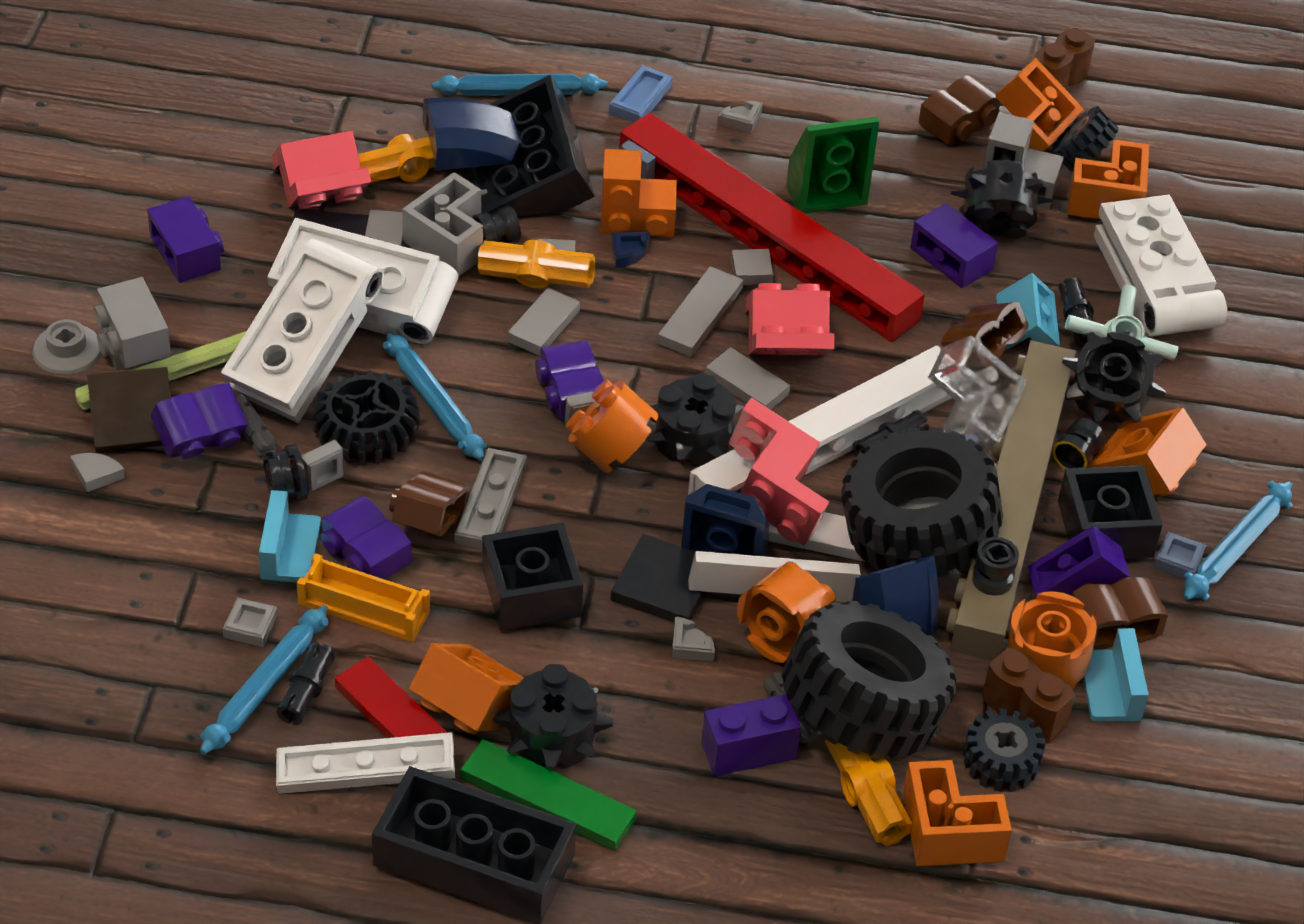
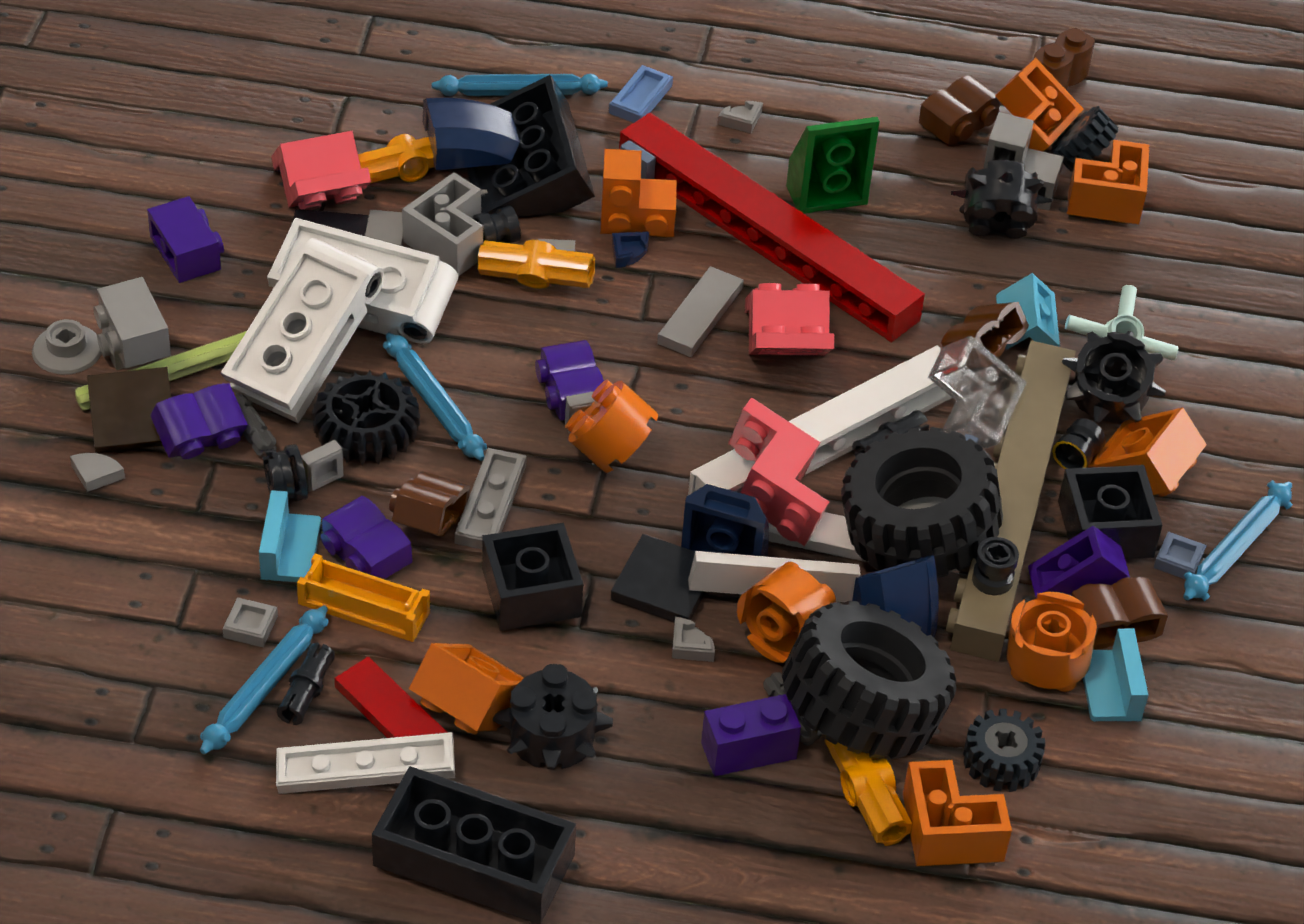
green tile [461,739,637,851] -> none
light grey tile [508,288,580,356] -> none
black brick [646,373,744,467] -> none
light grey tile [705,347,790,410] -> none
light grey tile [731,249,773,285] -> none
dark purple brick [910,203,998,288] -> none
reddish brown brick [982,647,1075,744] -> none
black pin [1059,277,1094,347] -> none
white hinge [1094,194,1227,337] -> none

